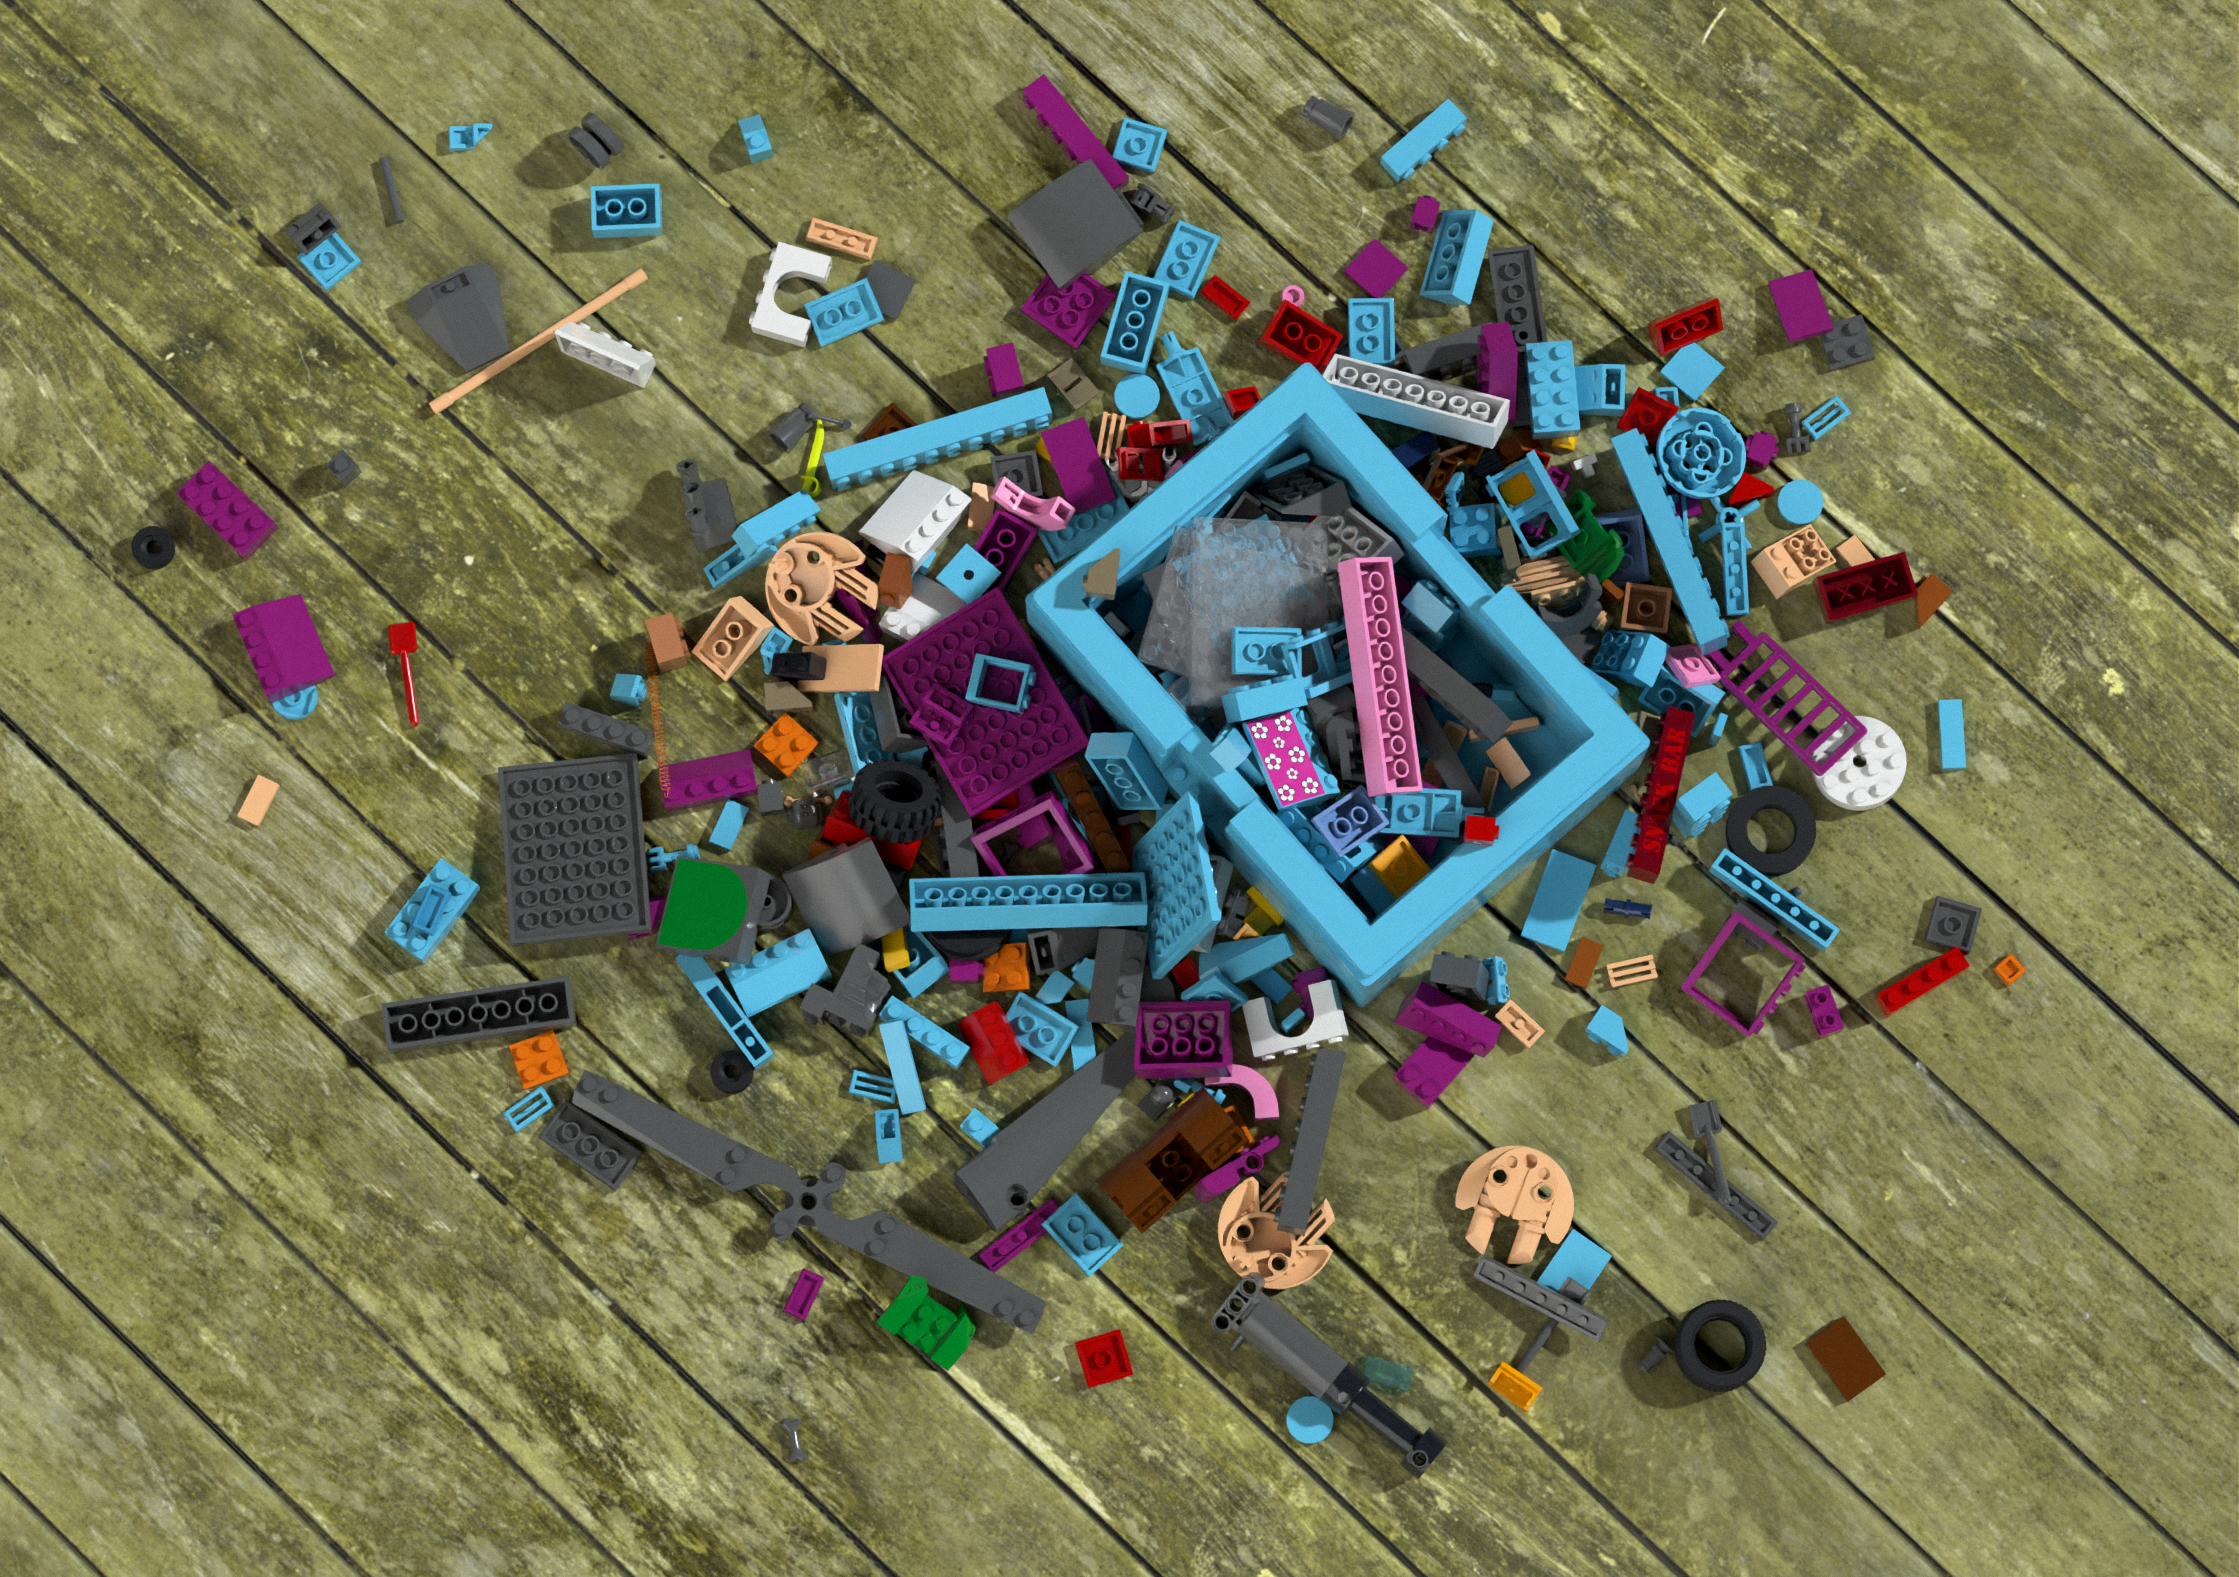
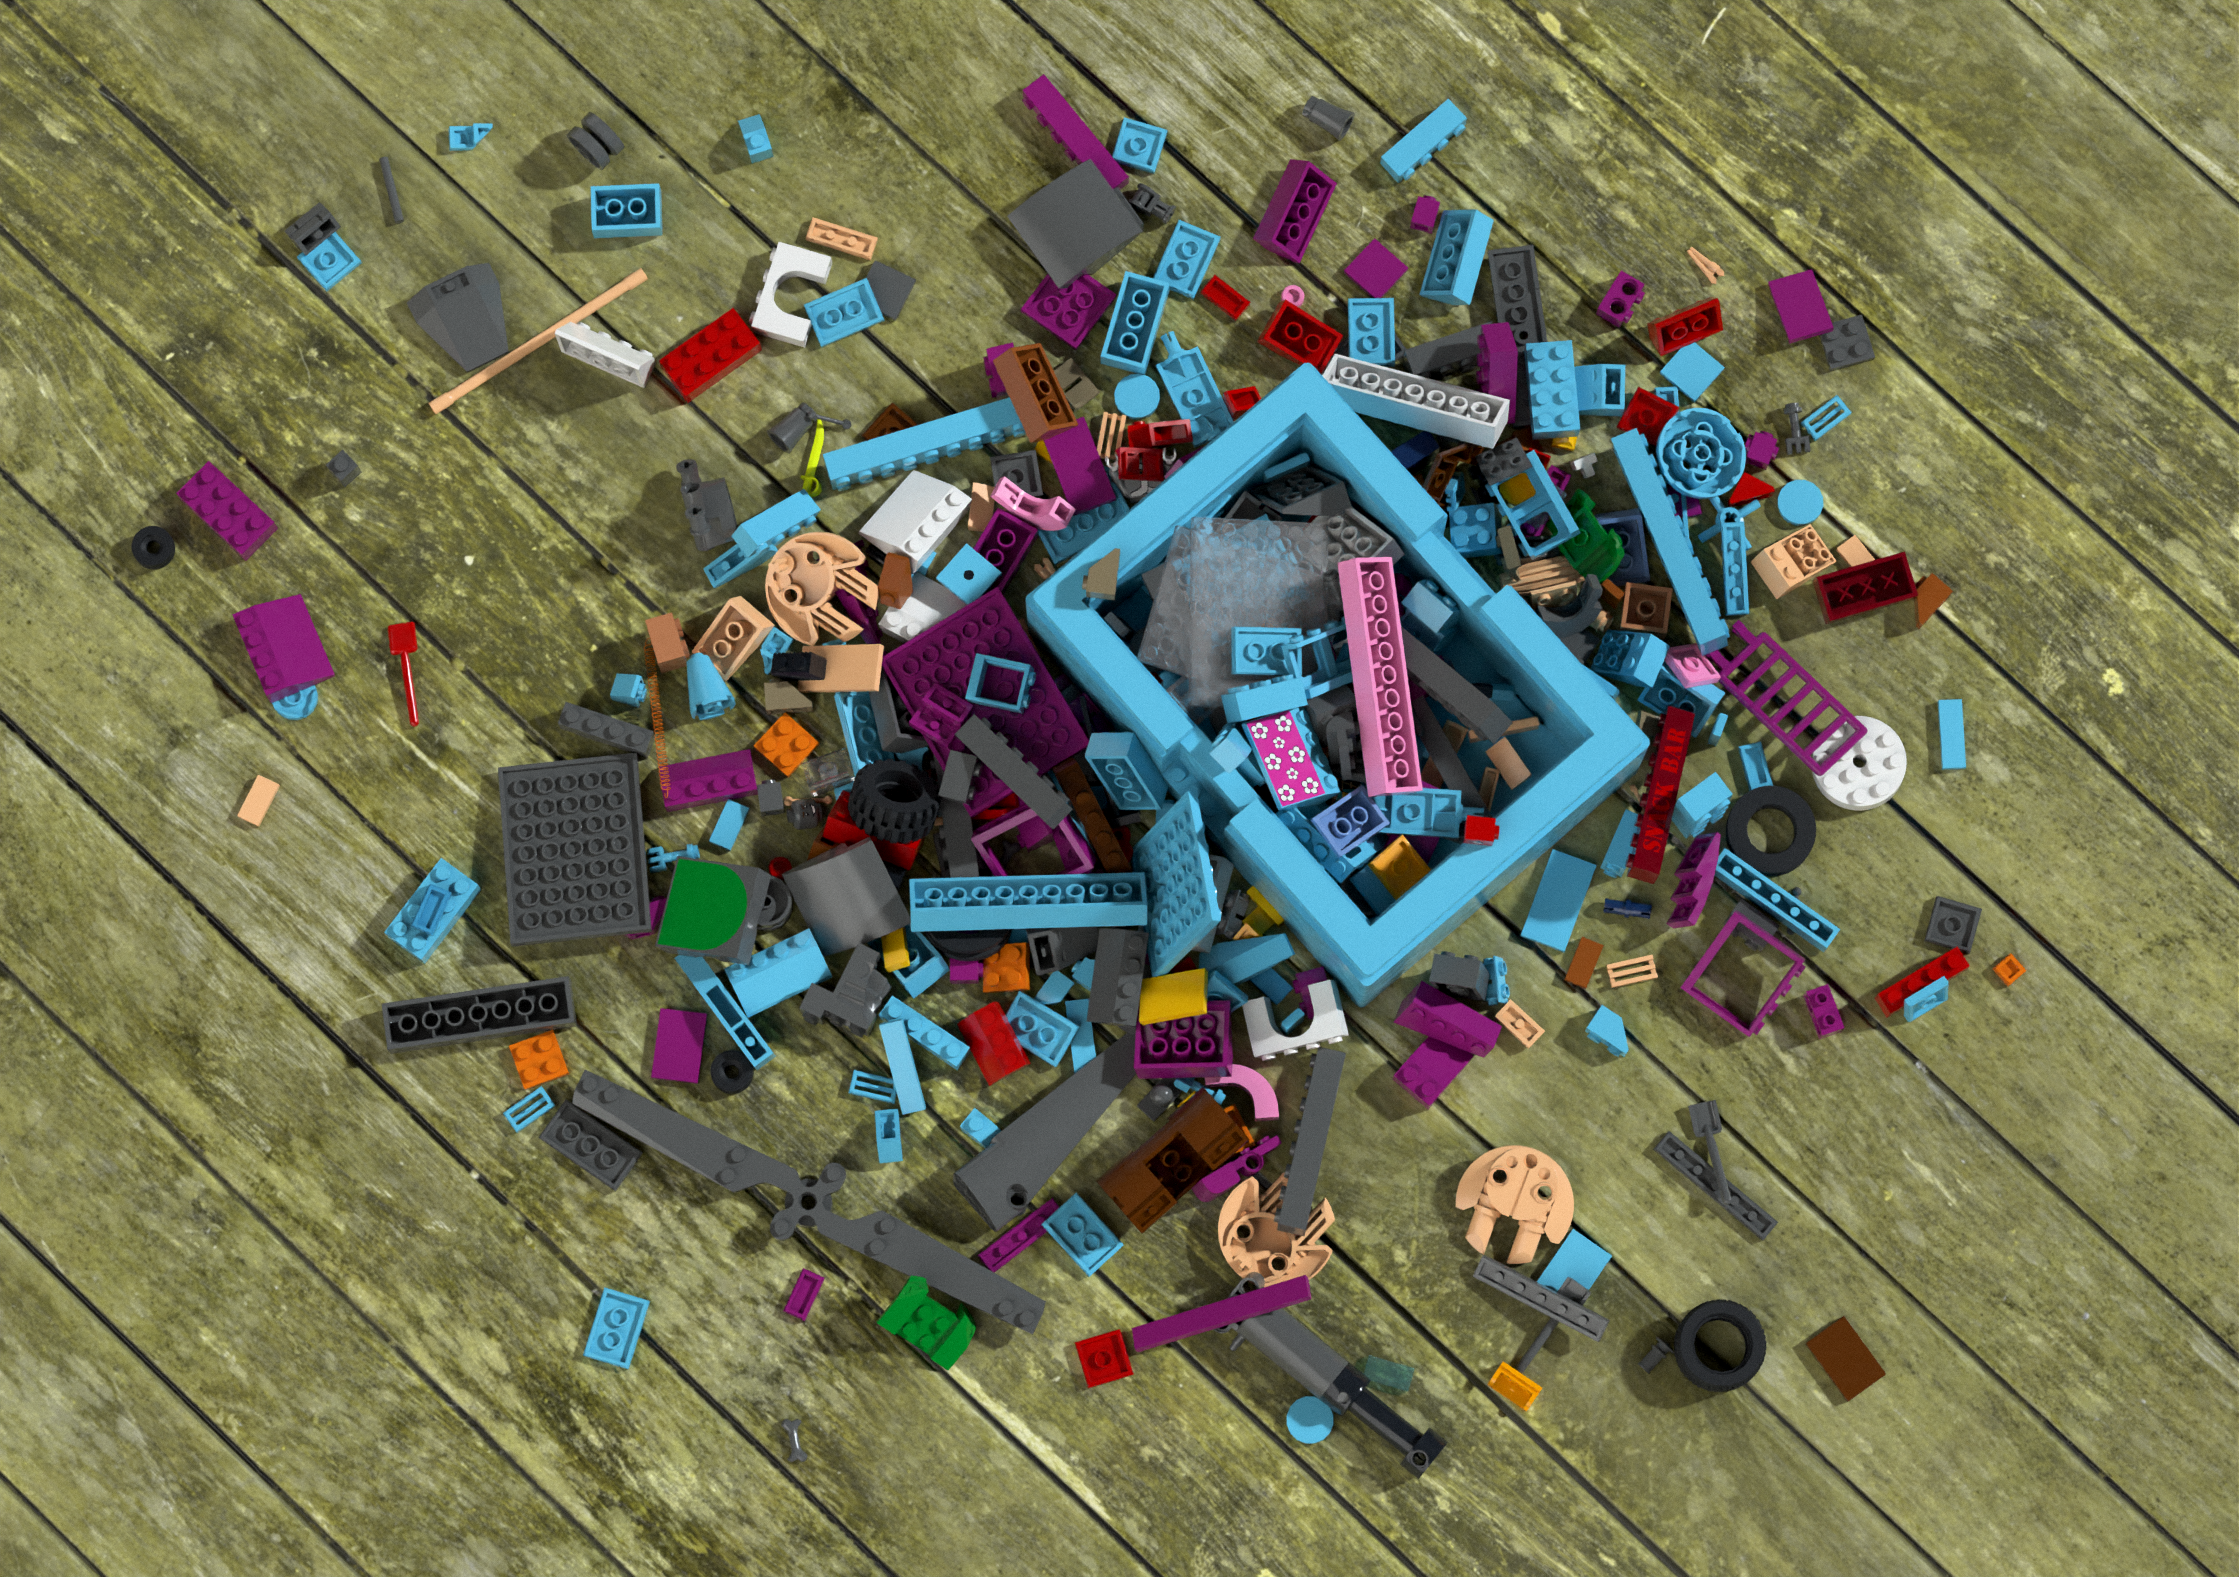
none -> medium azure tile [583,1287,650,1370]
none -> magenta tile [651,1008,707,1084]
none -> red brick [659,308,762,403]
none -> medium azure cone [686,653,736,720]
none -> red tile [768,857,792,881]
none -> dark grey brick [938,750,983,805]
none -> dark grey brick [955,714,1073,829]
none -> dark orange slope [993,343,1078,443]
none -> magenta tile [1132,1275,1312,1352]
none -> yellow tile [1139,968,1208,1025]
none -> magenta slope [1253,159,1337,263]
none -> dark grey hinge [1475,438,1532,486]
none -> magenta brick [1596,270,1645,328]
none -> magenta slope [1666,832,1721,929]
none -> light nougat piece [1687,247,1724,284]
none -> medium azure tile [1904,976,1949,1022]

